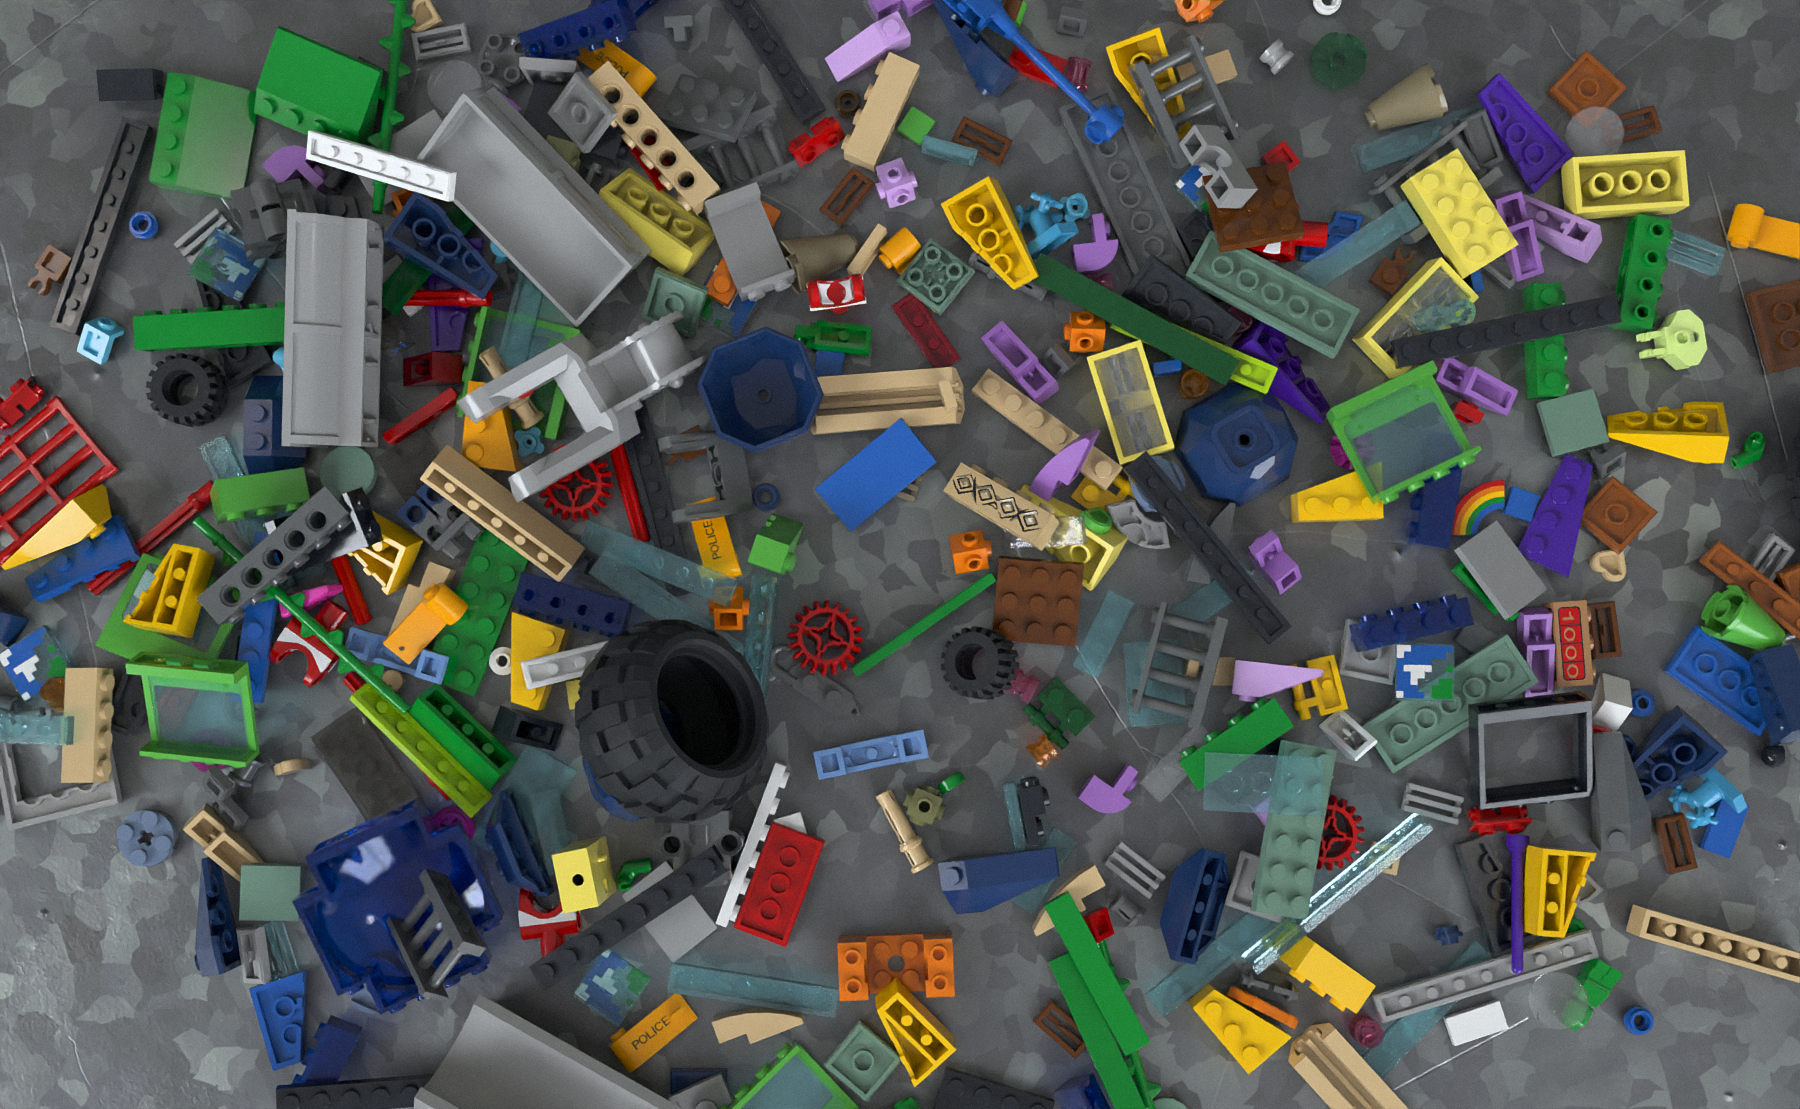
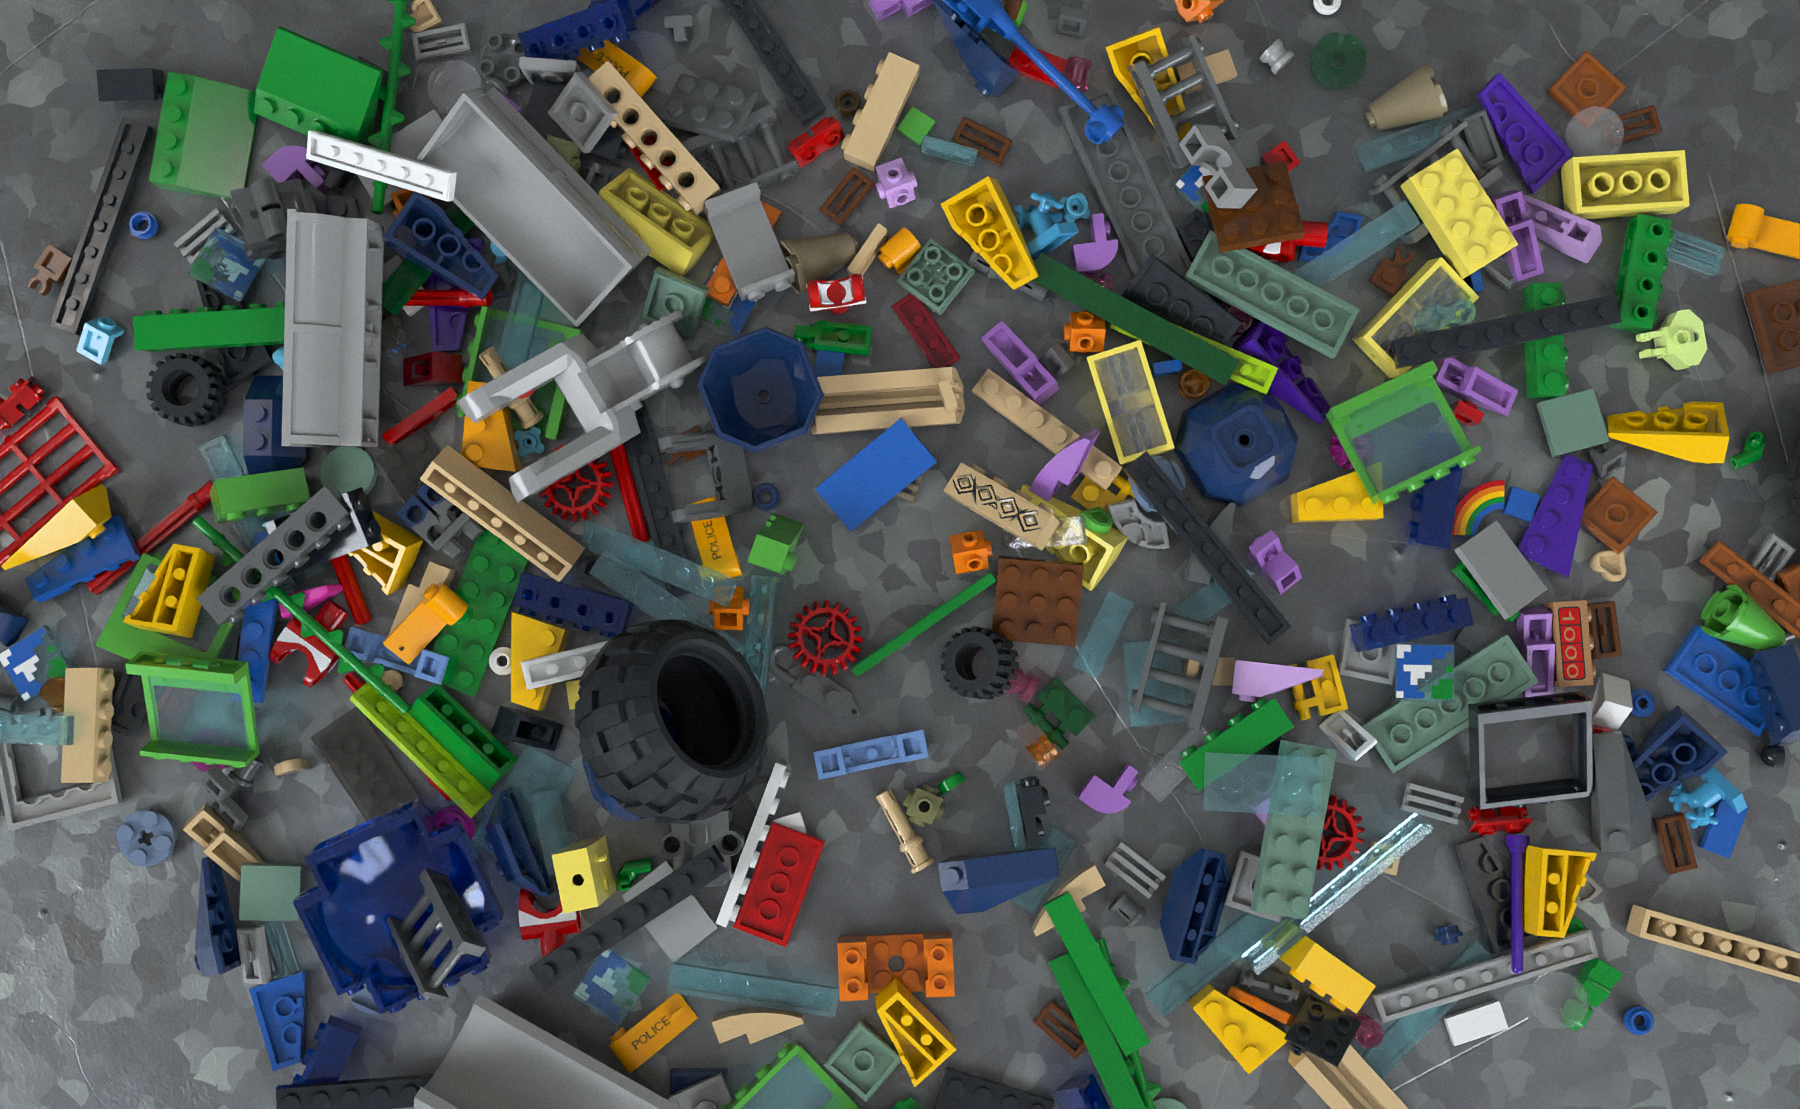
lavender slope [825,11,911,83] -> none
red plate [1082,907,1115,943] -> none
none -> black hinge [1284,994,1362,1067]

